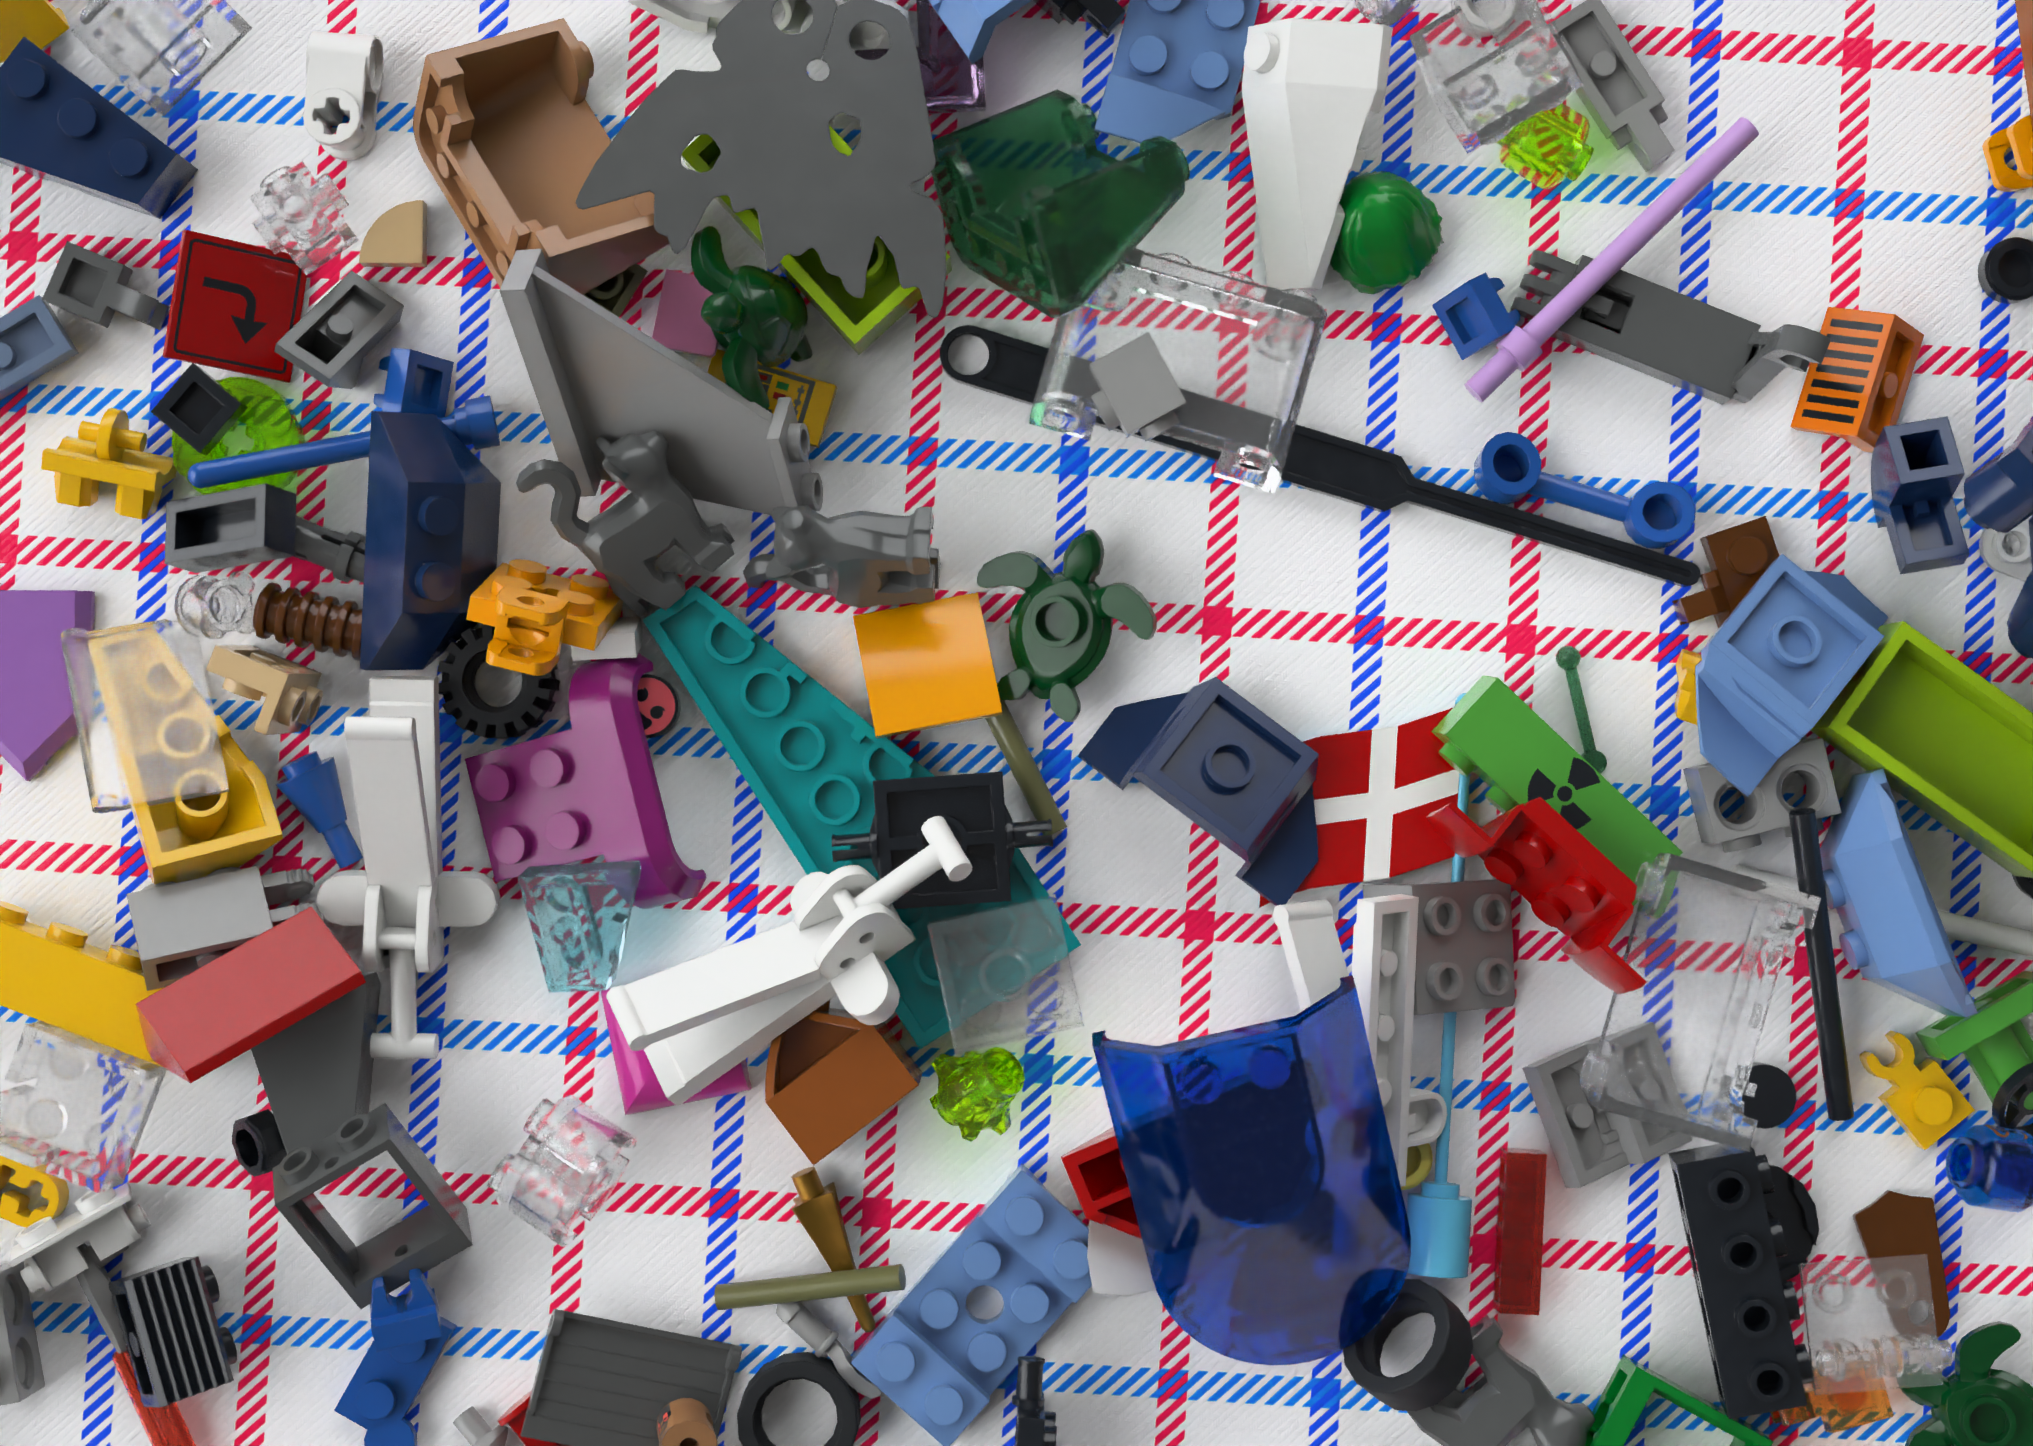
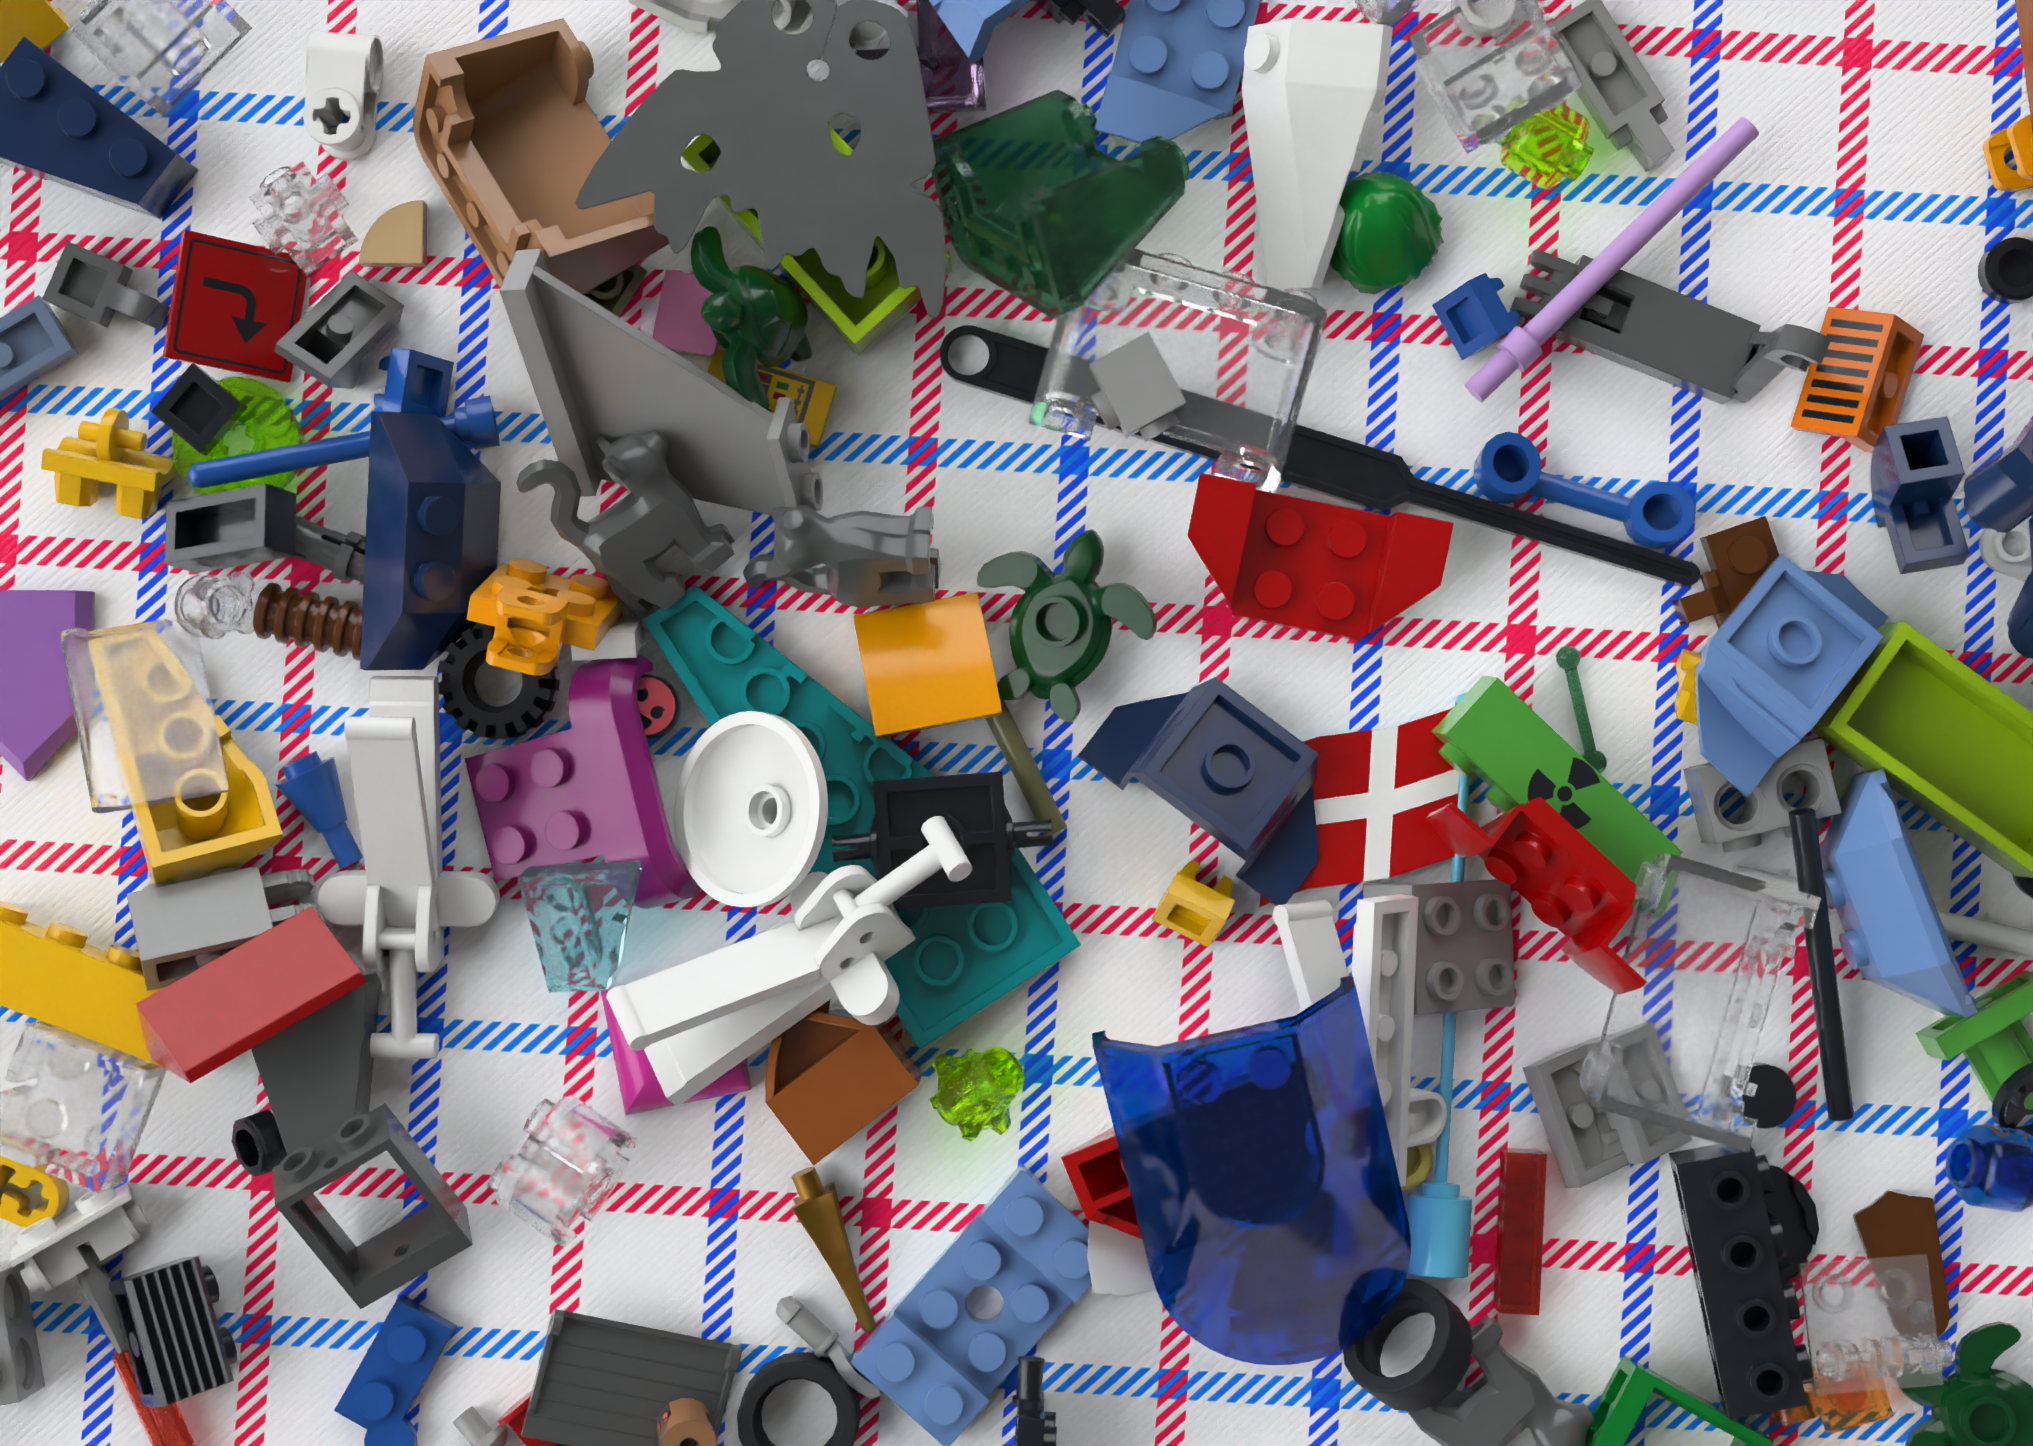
tan bracket [206,645,323,735] -> none
blue tile [370,1268,442,1352] -> none
olive bar [714,1264,906,1310] -> none
clear brick [927,894,1084,1054] -> none
yellow plate [1859,1030,1975,1150] -> none
none -> white dish [674,711,828,907]
none -> yellow tile [1151,860,1235,947]
none -> red piece [1187,473,1454,641]

